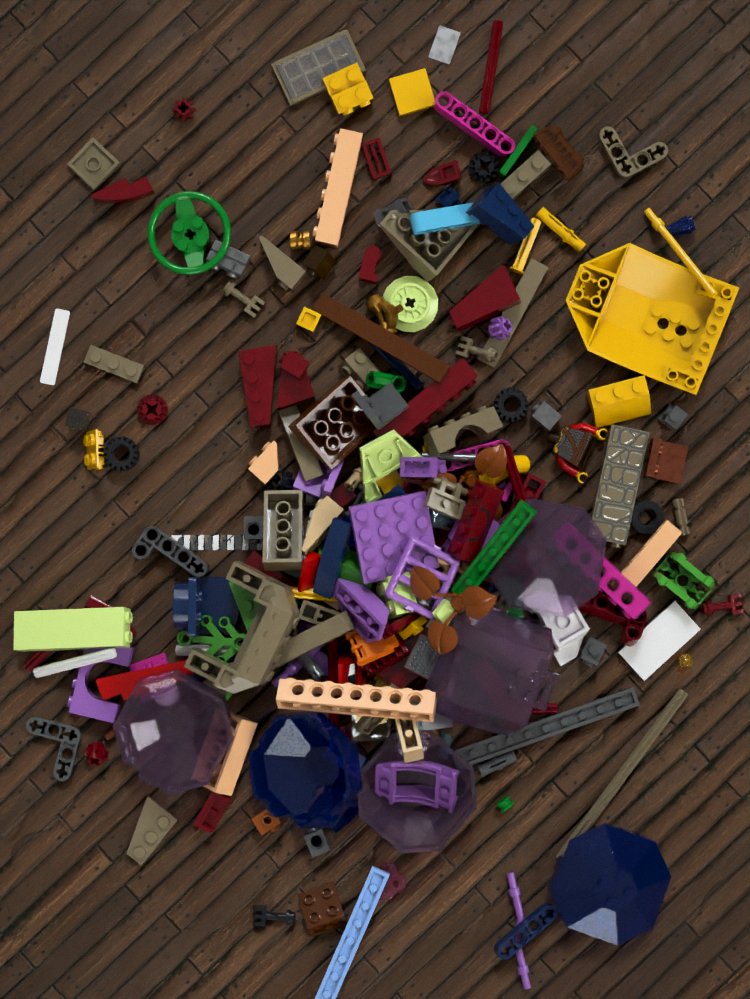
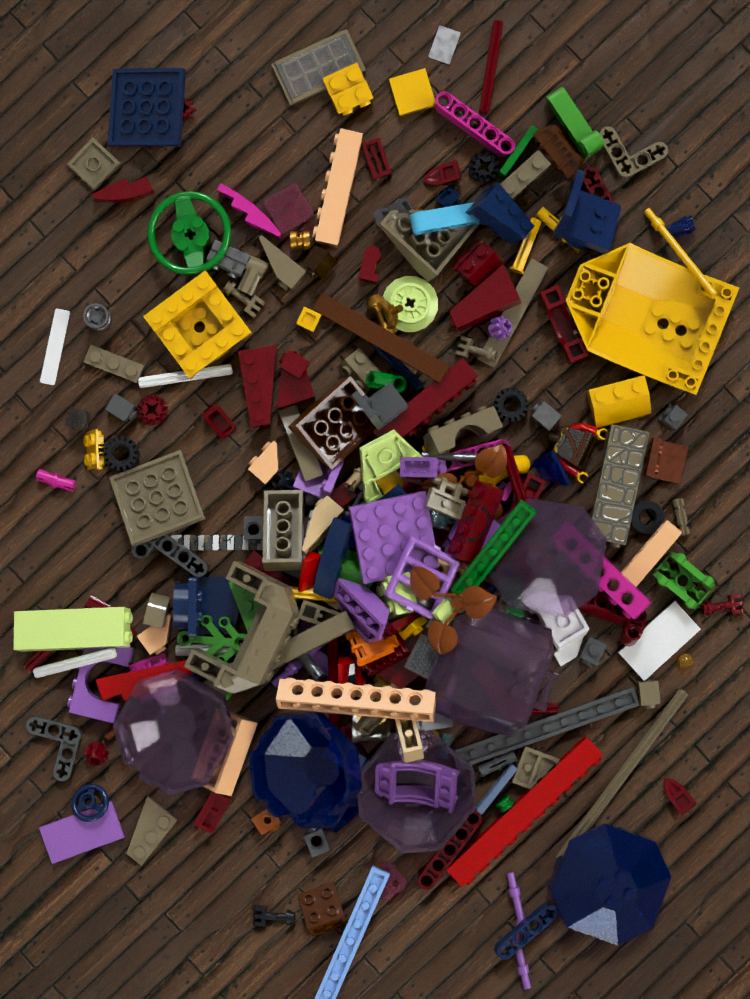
none -> dark pink pin [36,469,76,492]
none -> medium lavender tile [39,801,125,864]
none -> dark blue piece [71,784,109,822]
none -> flat silver wheel [83,303,112,331]
none -> dark grey brick [105,393,137,423]
none -> dark blue plate [108,68,186,146]
none -> dark tan plate [109,450,205,547]
none -> light nougat slope [137,613,172,655]
none -> white axle [138,364,233,388]
none -> yellow piece [143,271,252,379]
none -> dark tan brick [143,593,171,628]
none -> dark red slope [202,403,237,440]
none -> dark pink slope [217,183,282,240]
none -> dark tan piece [237,255,269,297]
none -> clear pink plate [263,182,315,236]
none -> dark red beam [418,808,482,890]
none -> red brick [446,736,603,887]
none -> dark red brick [452,239,503,288]
none -> sand blue tile [476,763,517,815]
none -> dark tan wing [511,746,560,789]
none -> clear blue slope [532,450,572,487]
none -> dark red arch [539,285,589,365]
none -> bright green beam [545,87,604,159]
none -> dark blue piece [553,169,621,254]
none -> dark red beam [582,167,614,203]
none -> dark tan brick [636,680,661,709]
none -> dark red plate [664,778,697,815]

